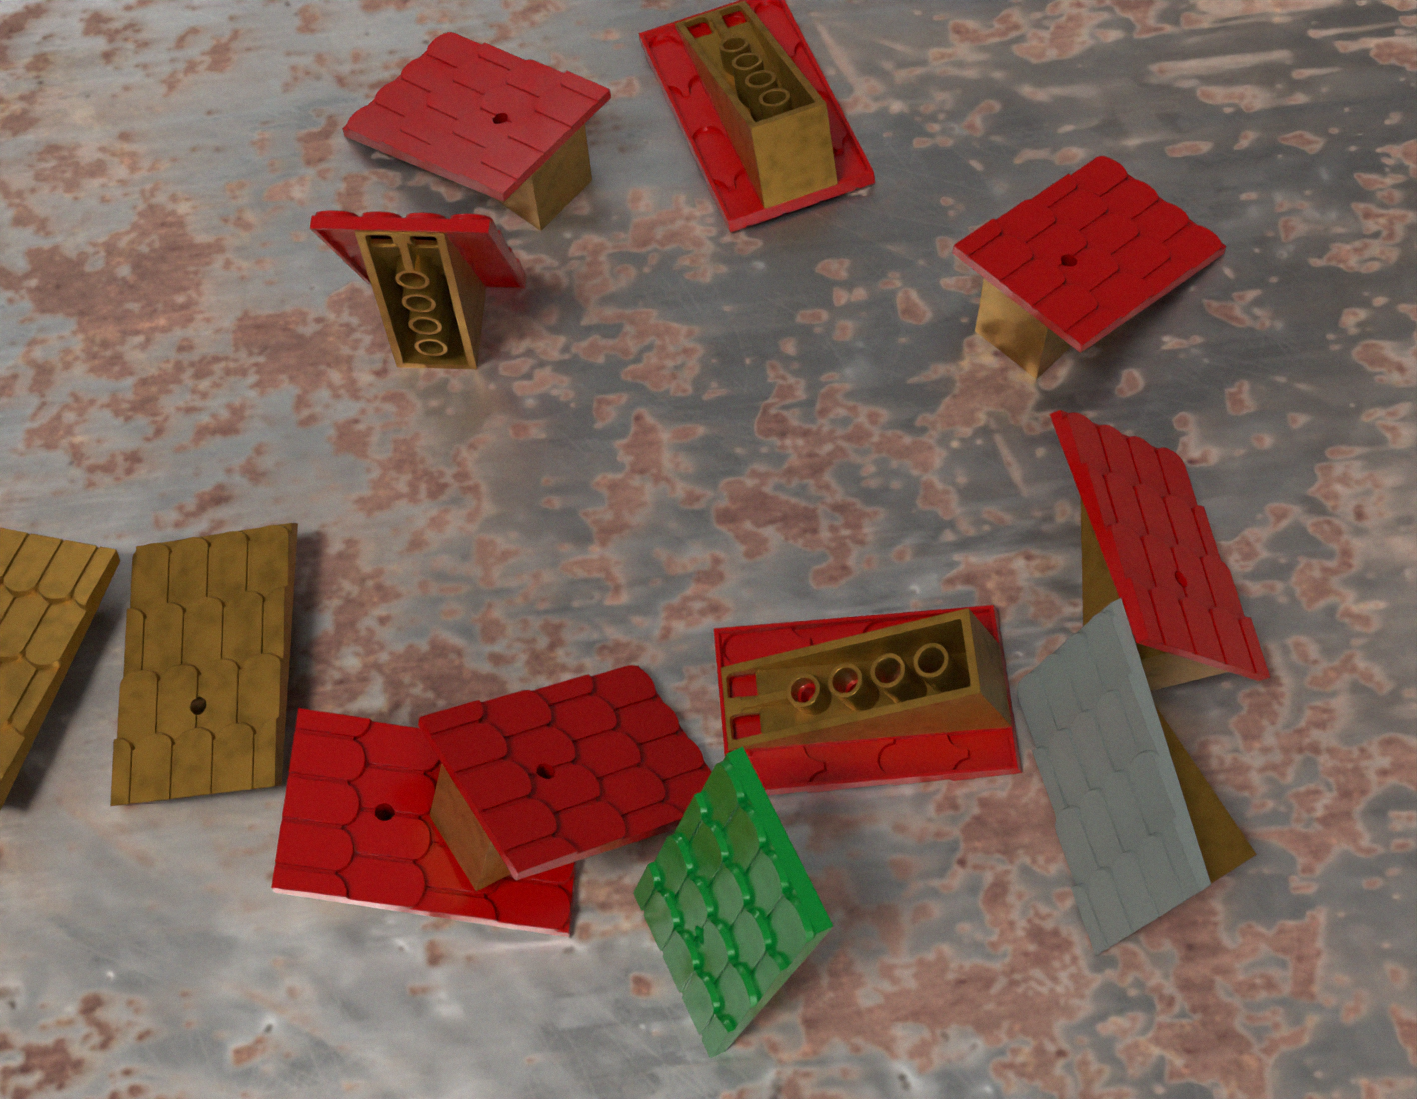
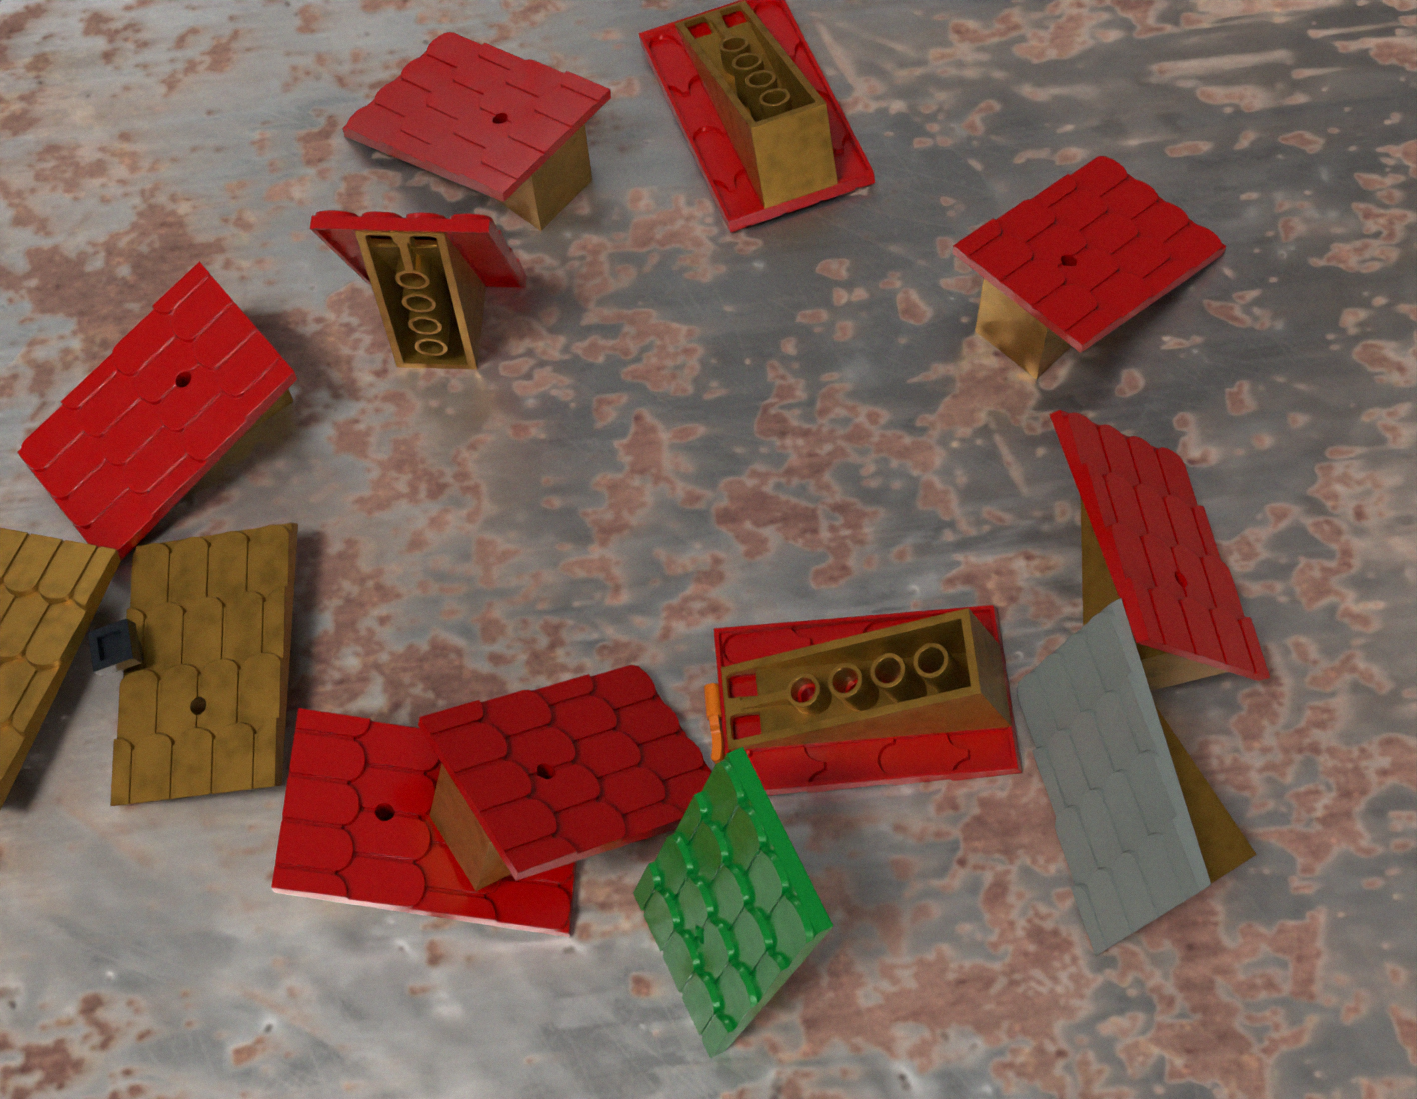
none -> red piece [17,261,297,560]
none -> black tile [88,618,144,677]
none -> orange piece [704,683,725,764]

